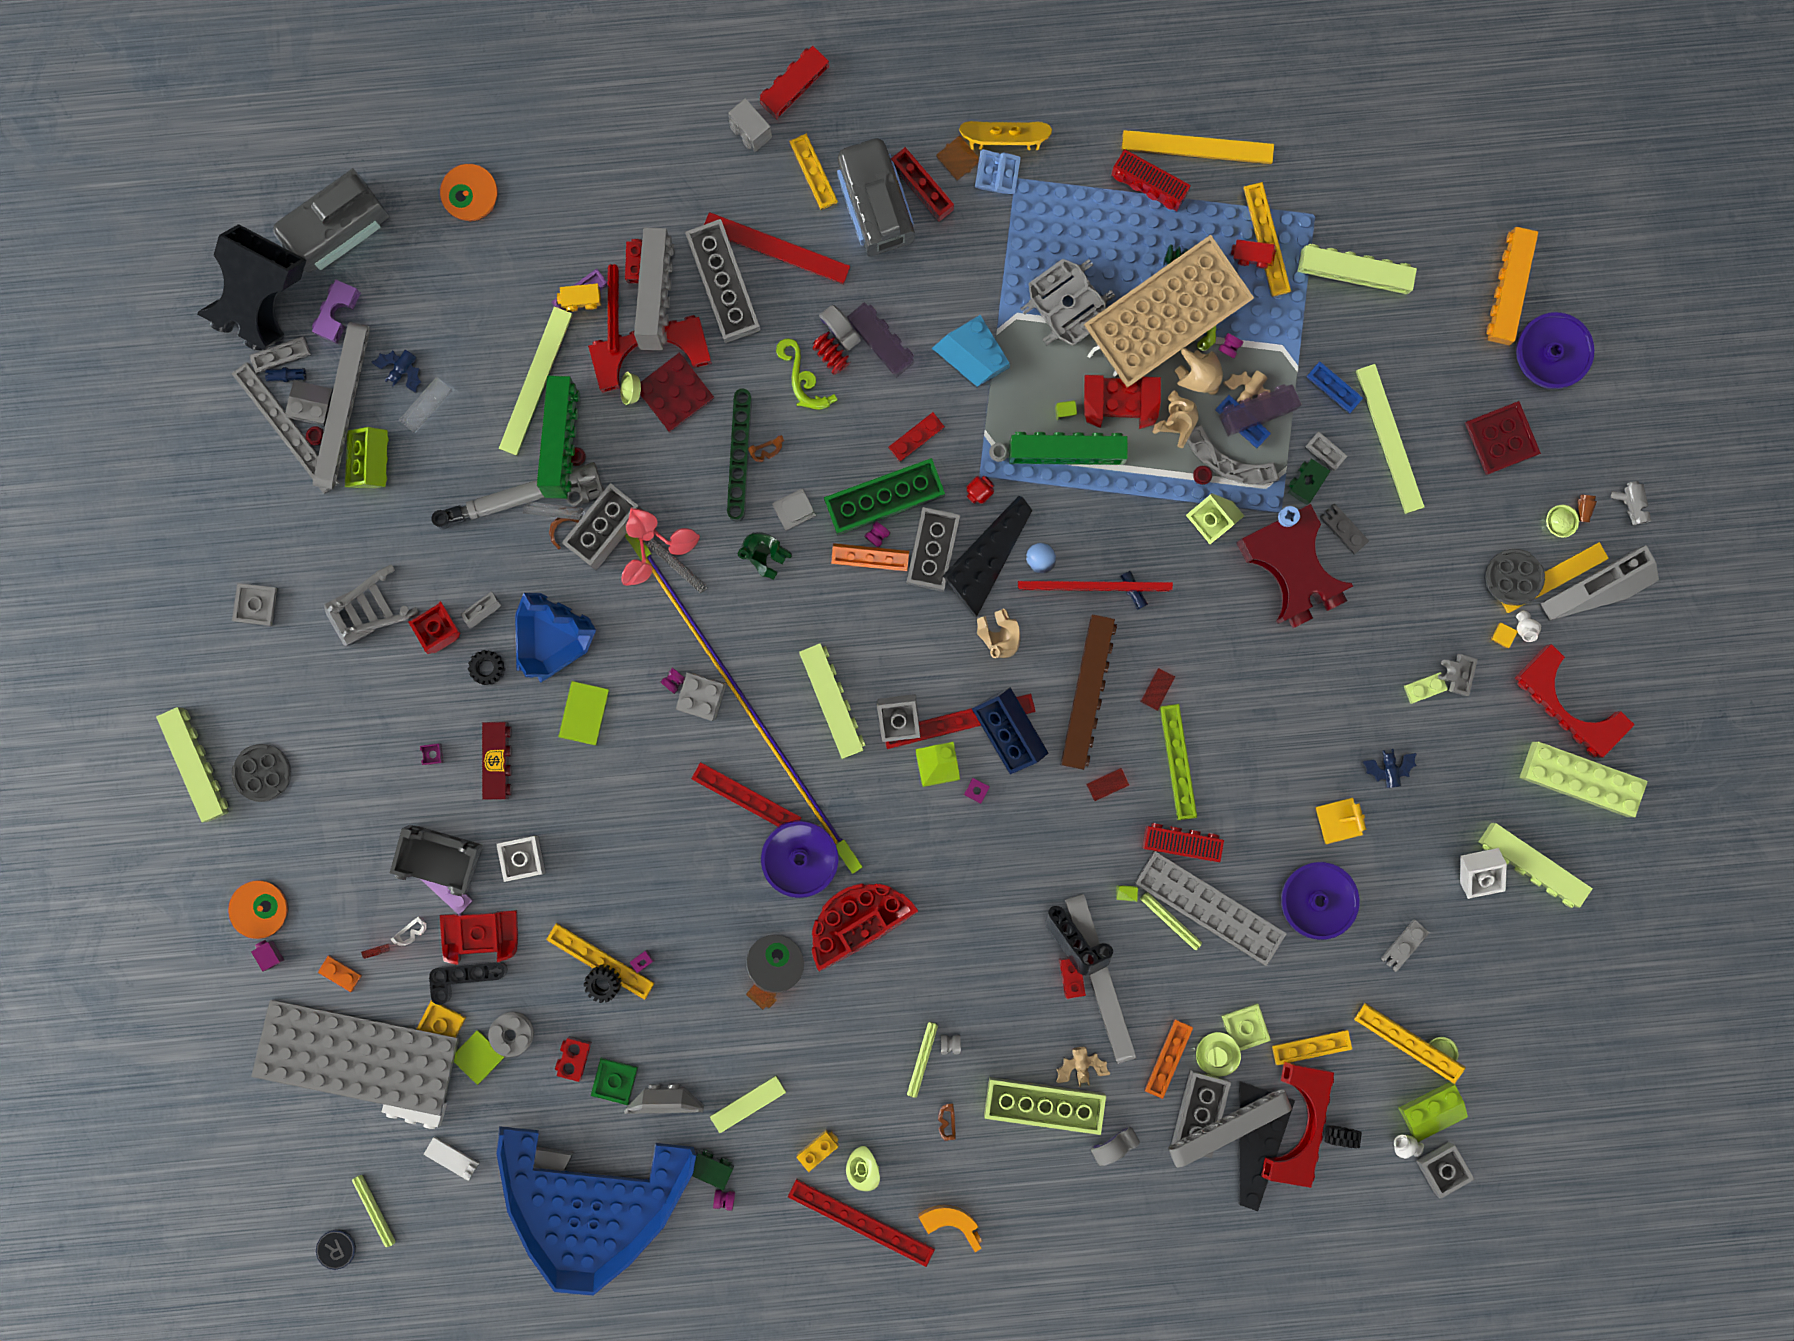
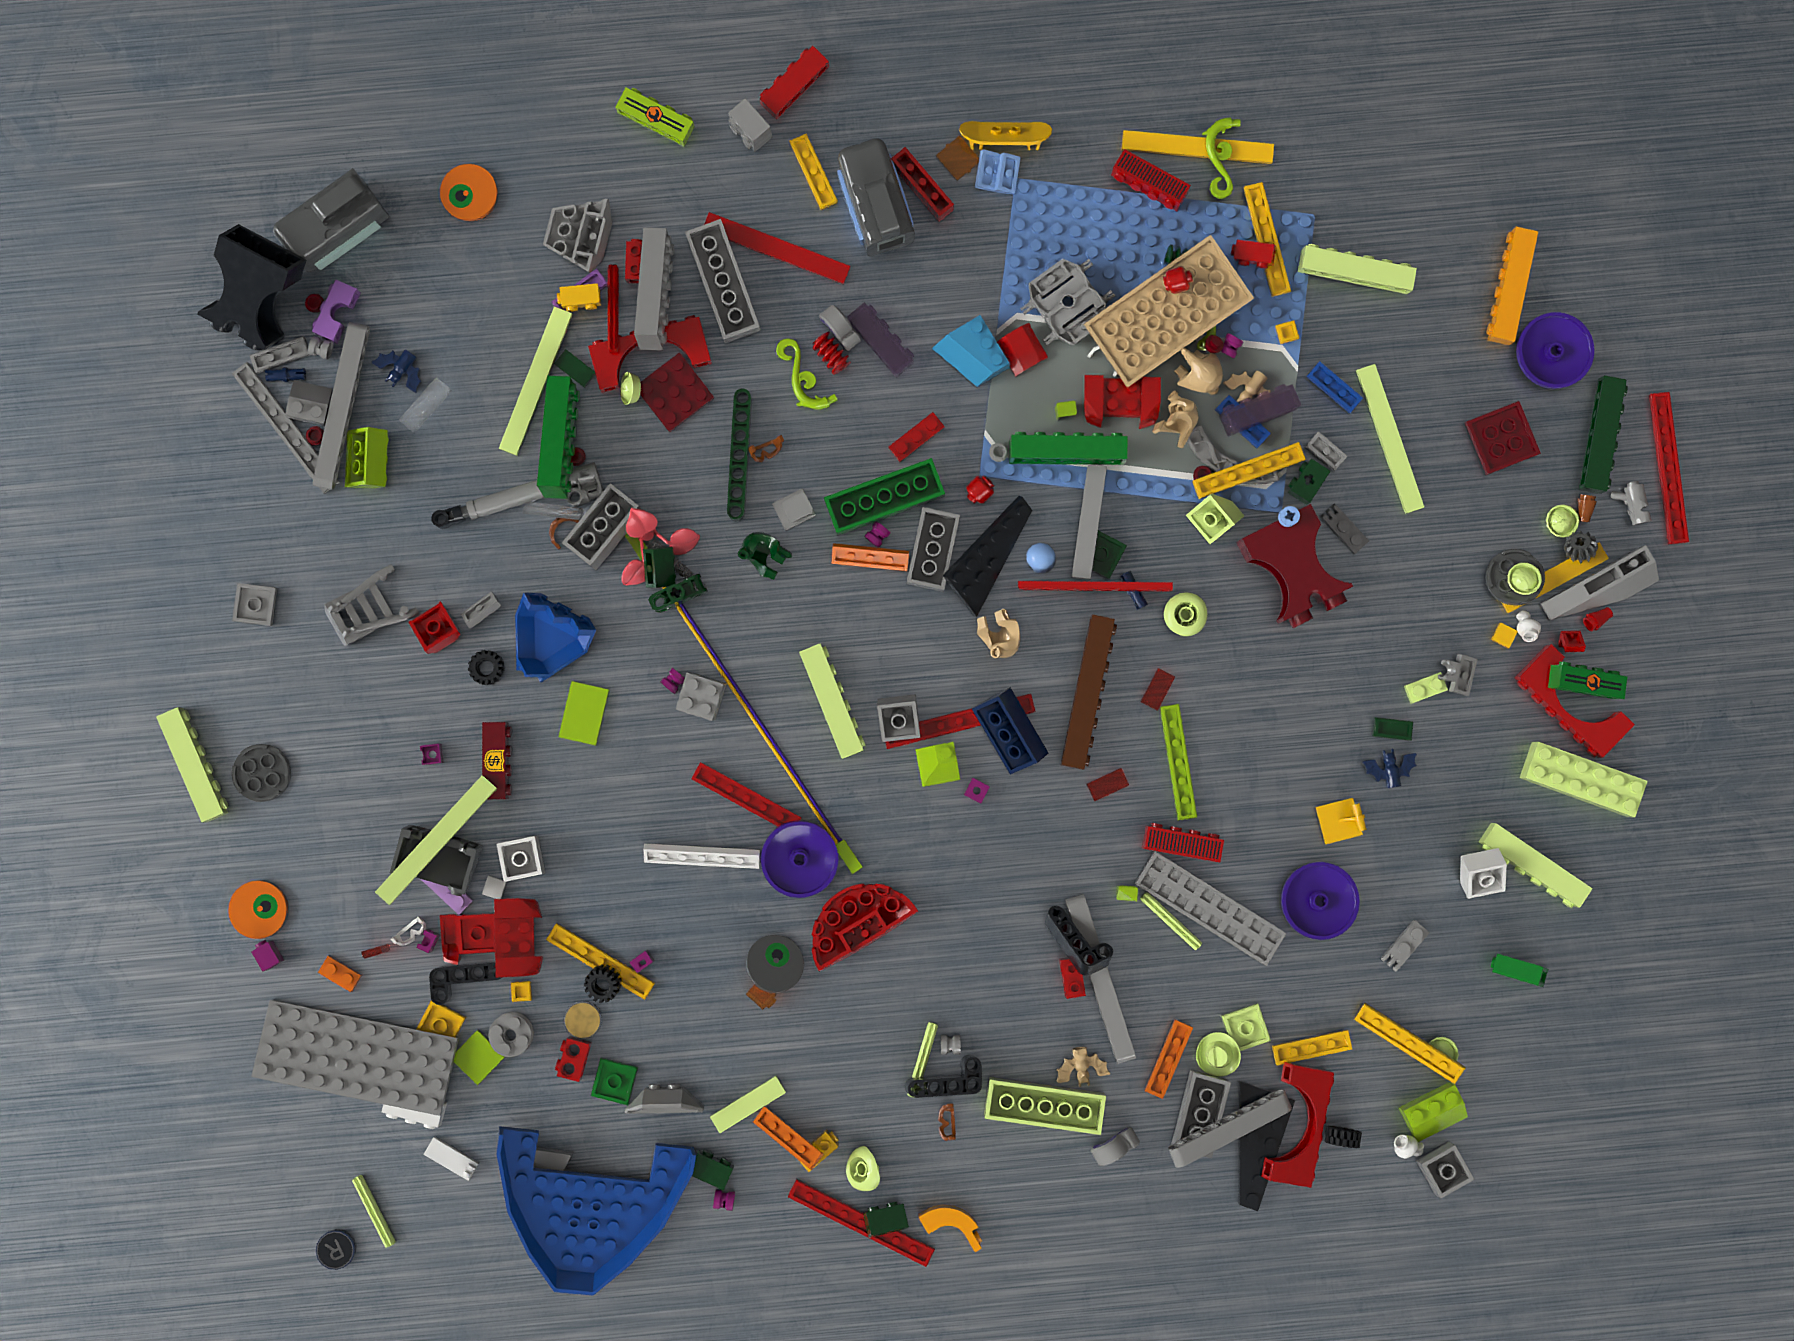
none -> dark red plate [305,293,324,313]
none -> light grey wheel [308,336,333,360]
none -> yellowish green tile [375,776,497,905]
none -> magenta piece [416,929,440,953]
none -> white tile [482,876,507,899]
none -> red piece [494,898,543,978]
none -> yellow tile [511,981,532,1002]
none -> light grey wedge [543,199,612,273]
none -> dark green tile [554,349,595,388]
none -> pearl gold tile [564,1001,602,1040]
none -> lime brick [615,87,695,146]
none -> dark green brick [643,547,676,588]
none -> white plate [643,844,760,869]
none -> dark green piece [648,574,708,613]
none -> orange plate [753,1106,824,1170]
none -> dark green brick [863,1202,909,1238]
none -> black beam [904,1055,982,1098]
none -> red slope [997,323,1048,377]
none -> light grey tile [1072,464,1107,580]
none -> dark green plate [1092,530,1127,580]
none -> red head [1163,266,1193,294]
none -> yellowish green hat [1164,592,1208,636]
none -> yellow tile [1192,442,1306,499]
none -> lime plant [1202,117,1241,199]
none -> dark red plate [1205,335,1224,354]
none -> yellow tile [1275,320,1299,345]
none -> dark green tile [1372,717,1413,741]
none -> green slope [1491,953,1549,988]
none -> yellowish green hat [1508,563,1542,595]
none -> green brick [1548,662,1628,699]
none -> red bracket [1558,630,1586,652]
none -> dark grey gear [1564,531,1598,563]
none -> dark green brick [1579,375,1628,494]
none -> red cone [1583,607,1613,631]
none -> red tile [1649,392,1689,545]

